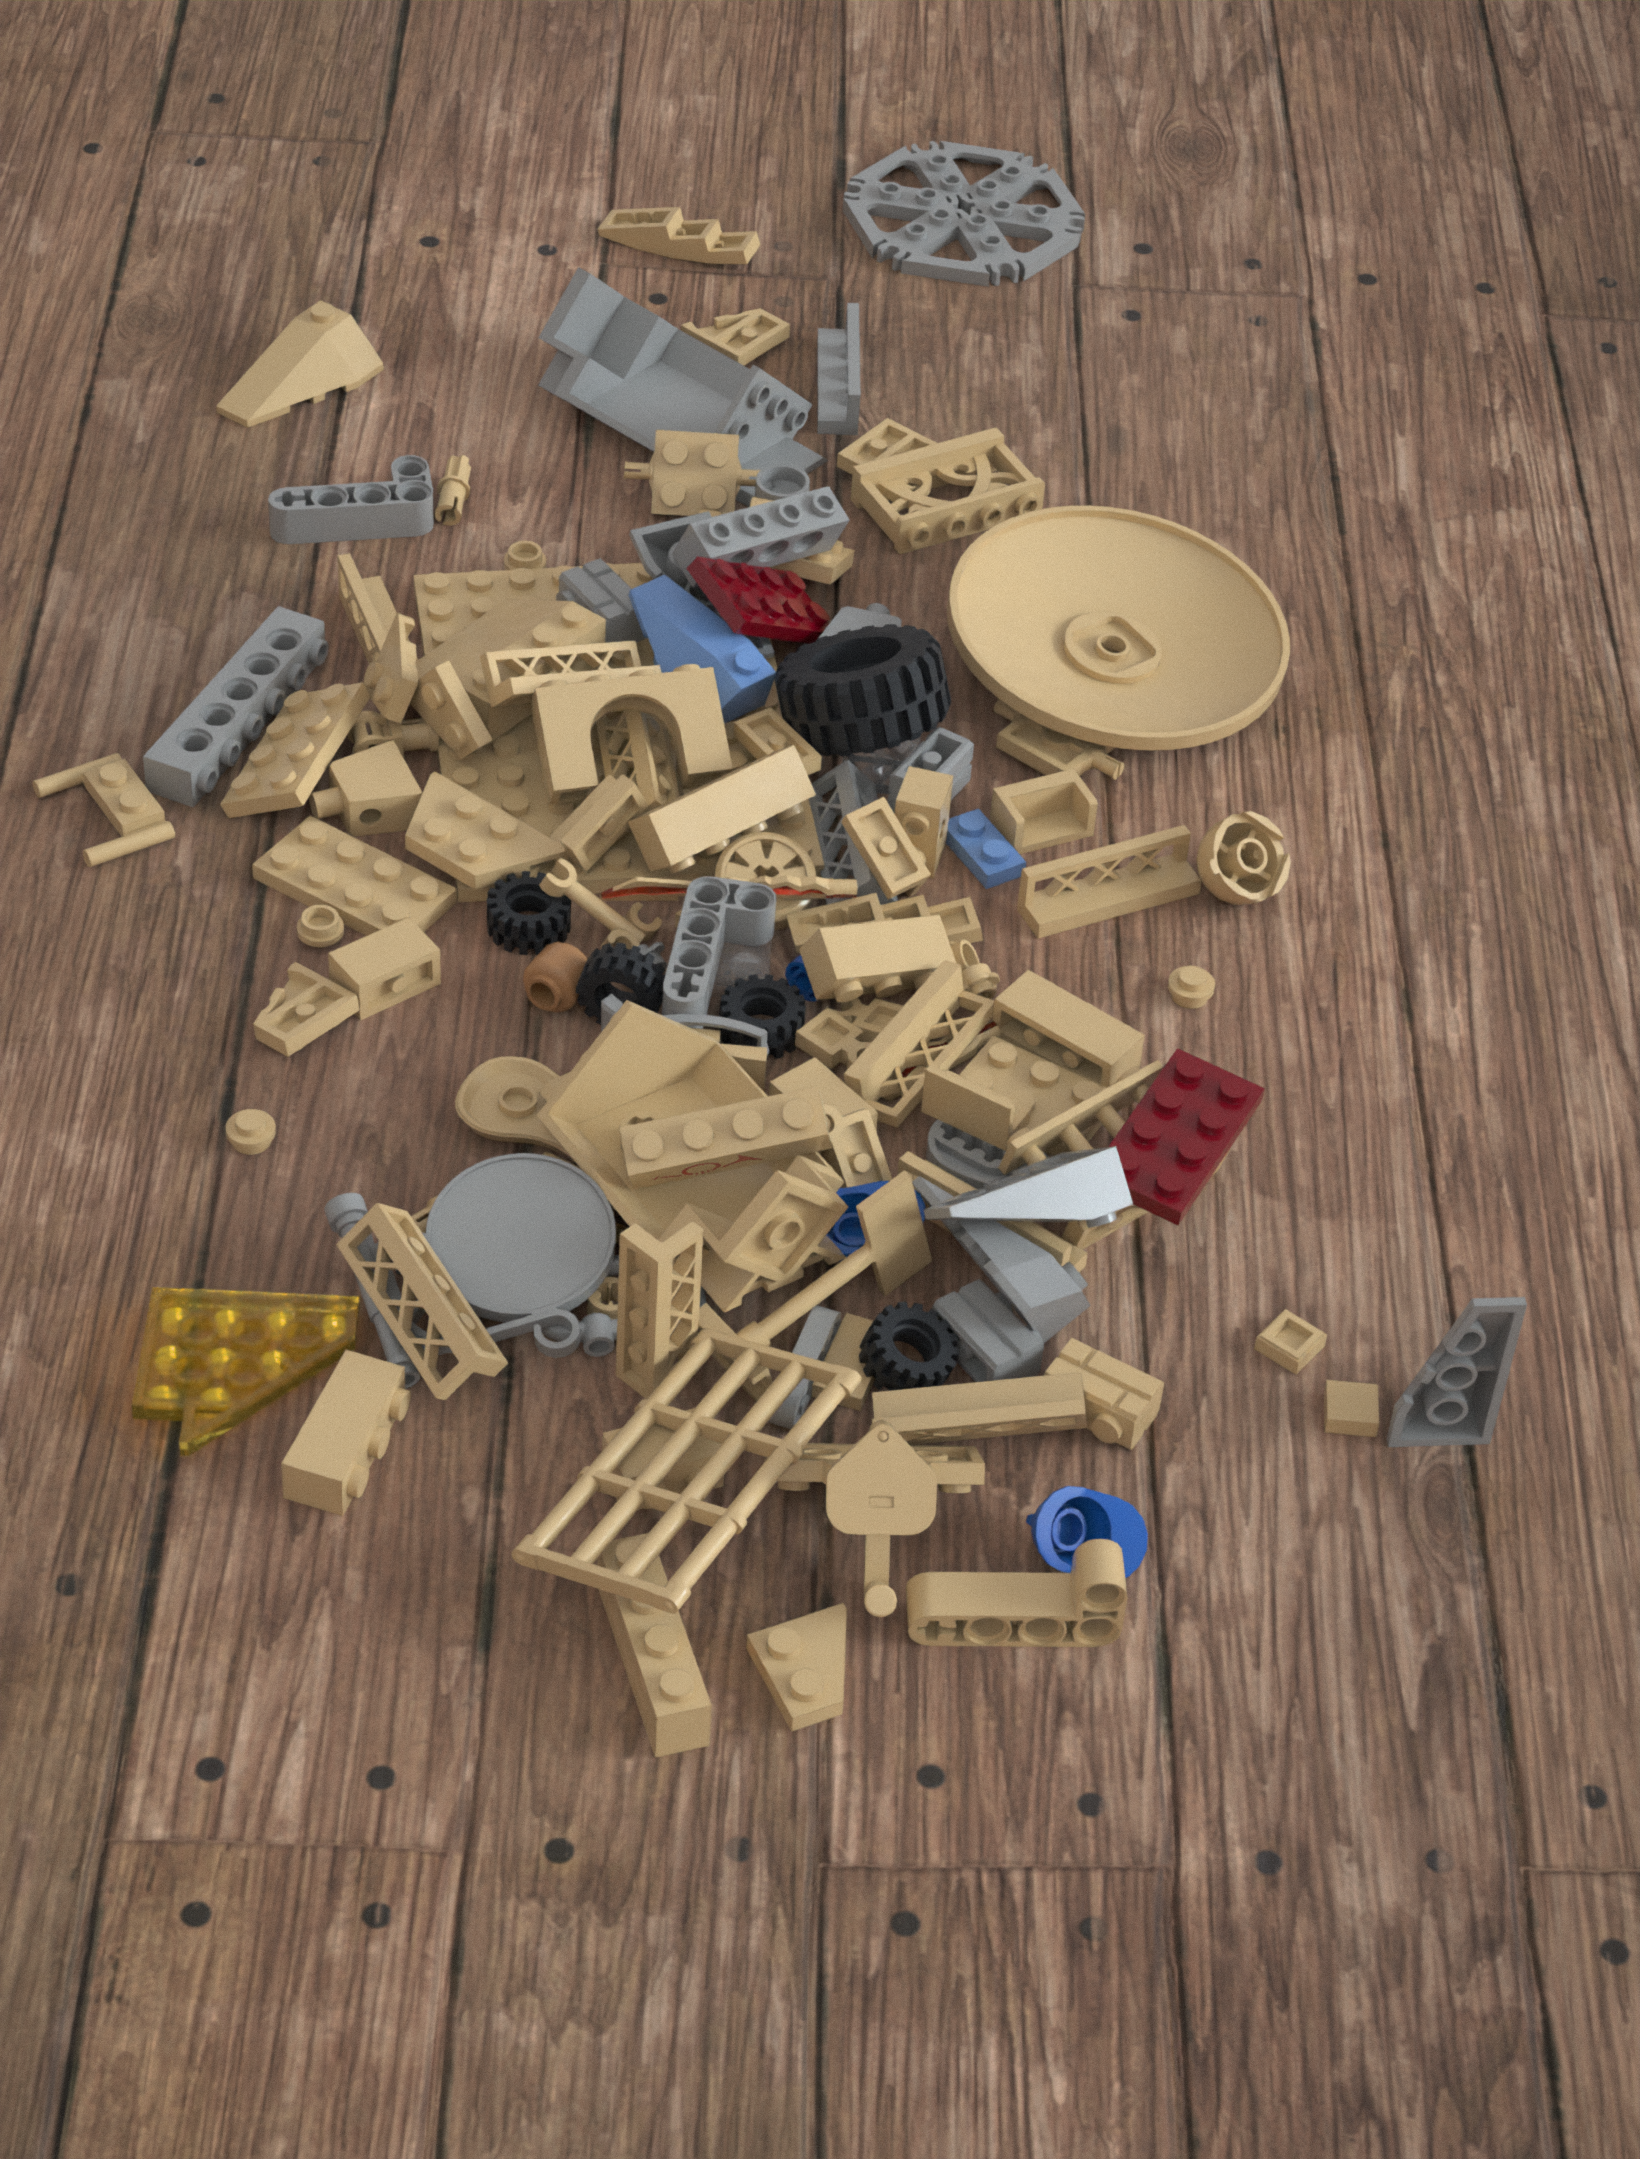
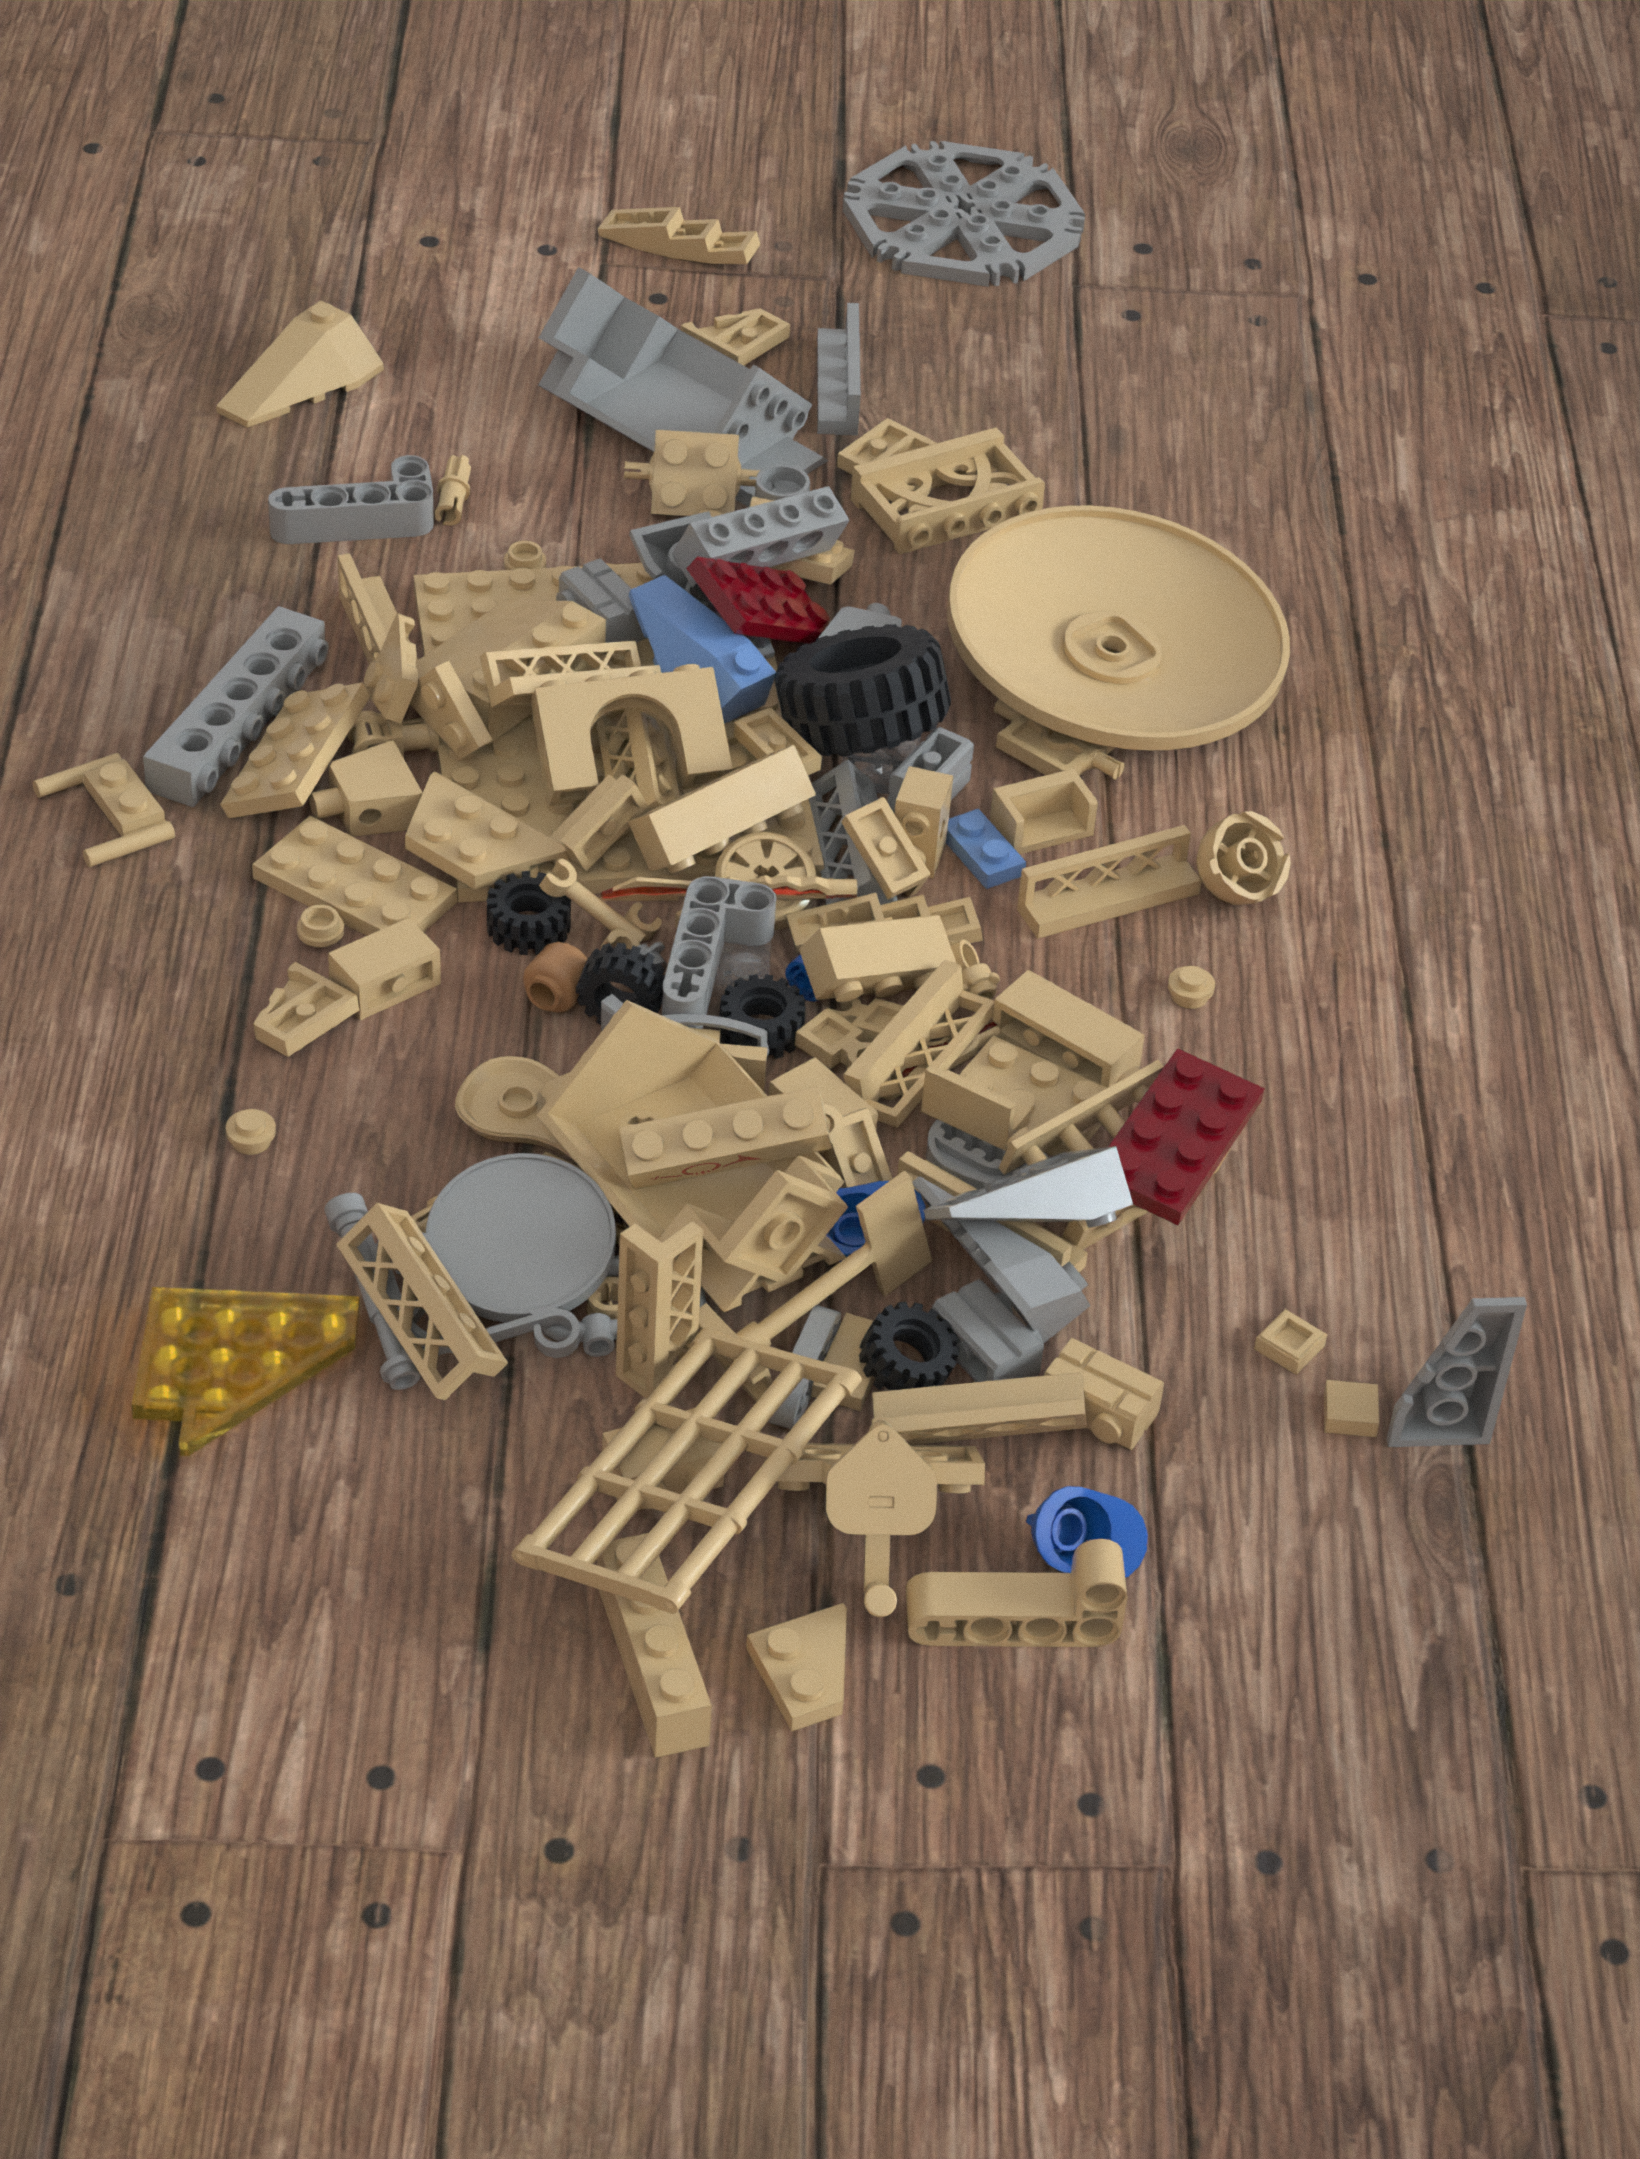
tan brick [281,1350,411,1516] -> none

